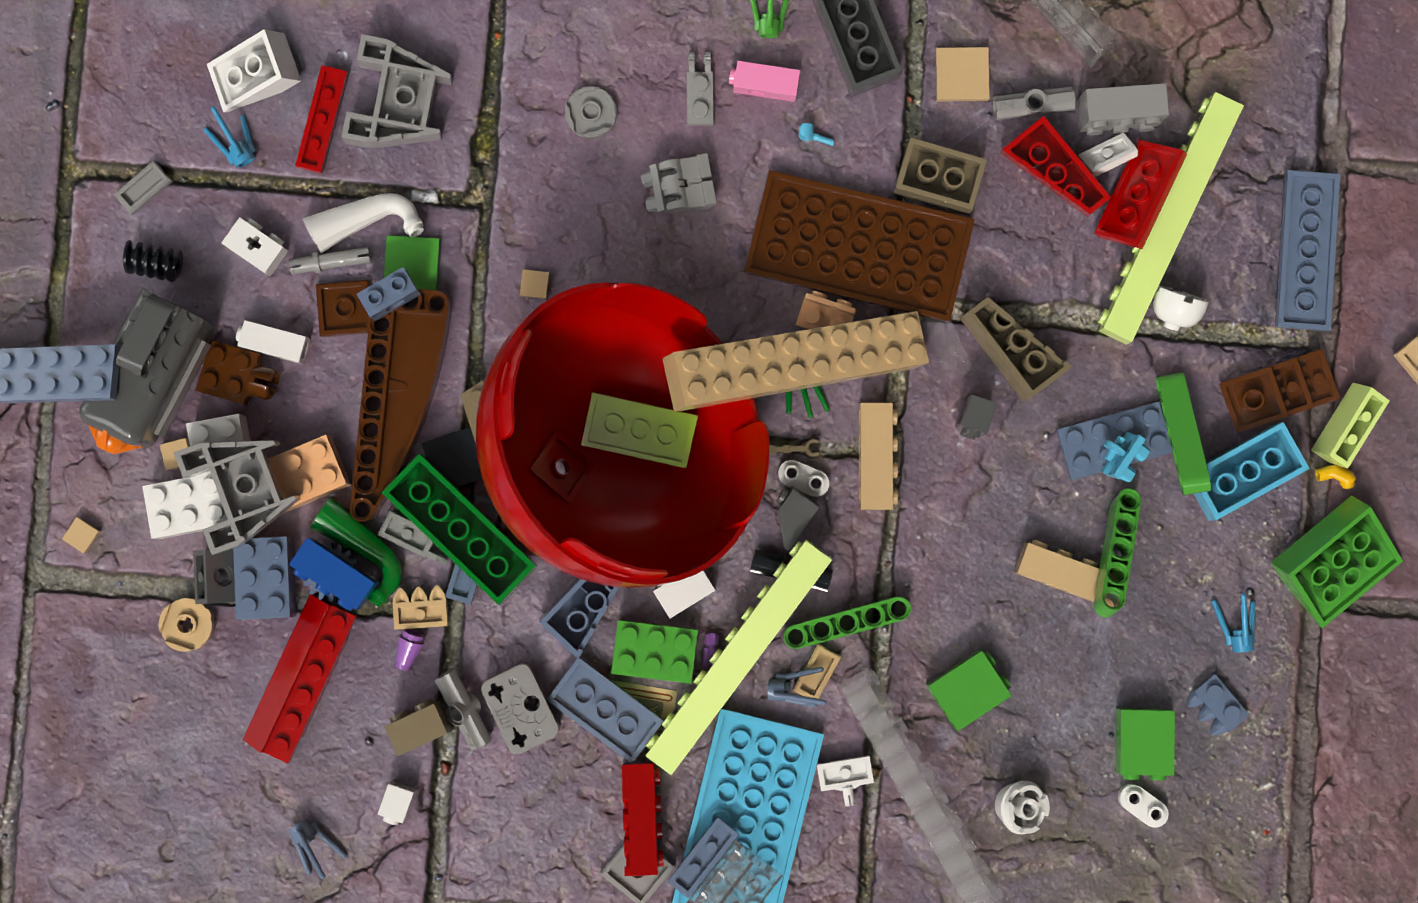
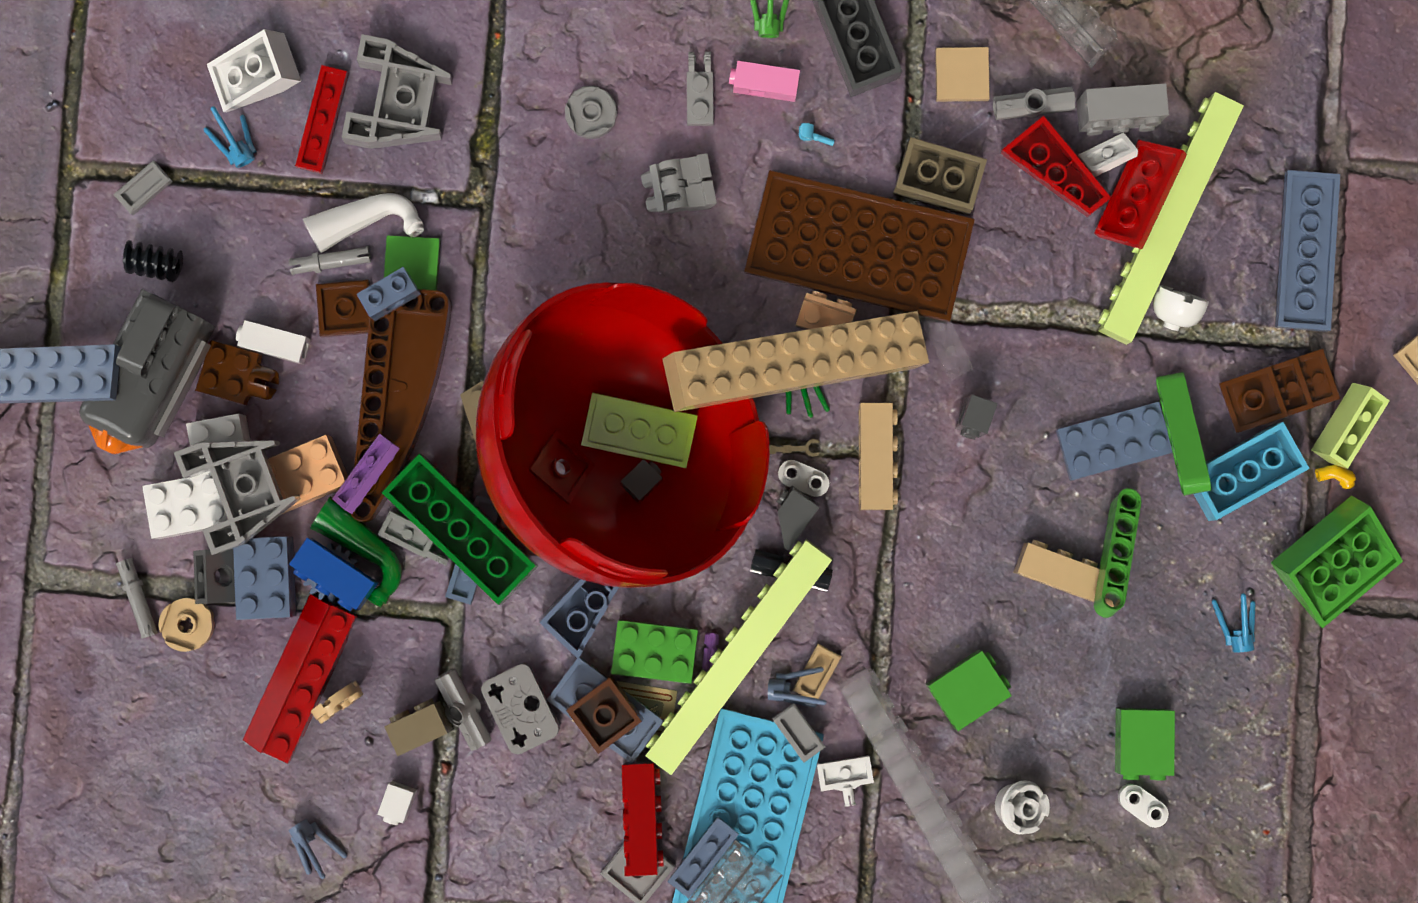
tan tile [62,517,101,554] -> none
tan tile [160,438,190,471] -> none
white brick [222,217,288,276] -> none
tan plate [393,585,449,630] -> none
medium lavender cone [394,629,425,671] -> none
black tile [421,427,482,488] -> none
tan tile [520,269,550,299] -> none
white brick [653,571,715,618] -> none
bright green beam [783,596,911,649] -> none
dark tan wedge [960,297,1073,402] -> none
medium azure hips [1101,432,1150,482] -> none
sand blue plate [1186,673,1249,735] -> none
none -> light grey pin [115,558,158,639]
none -> tan plate [311,681,364,724]
none -> medium lavender plate [332,434,400,514]
none -> reddish brown brick [566,675,644,754]
none -> dark grey brick [620,459,662,504]
none -> light grey tile [772,703,825,763]

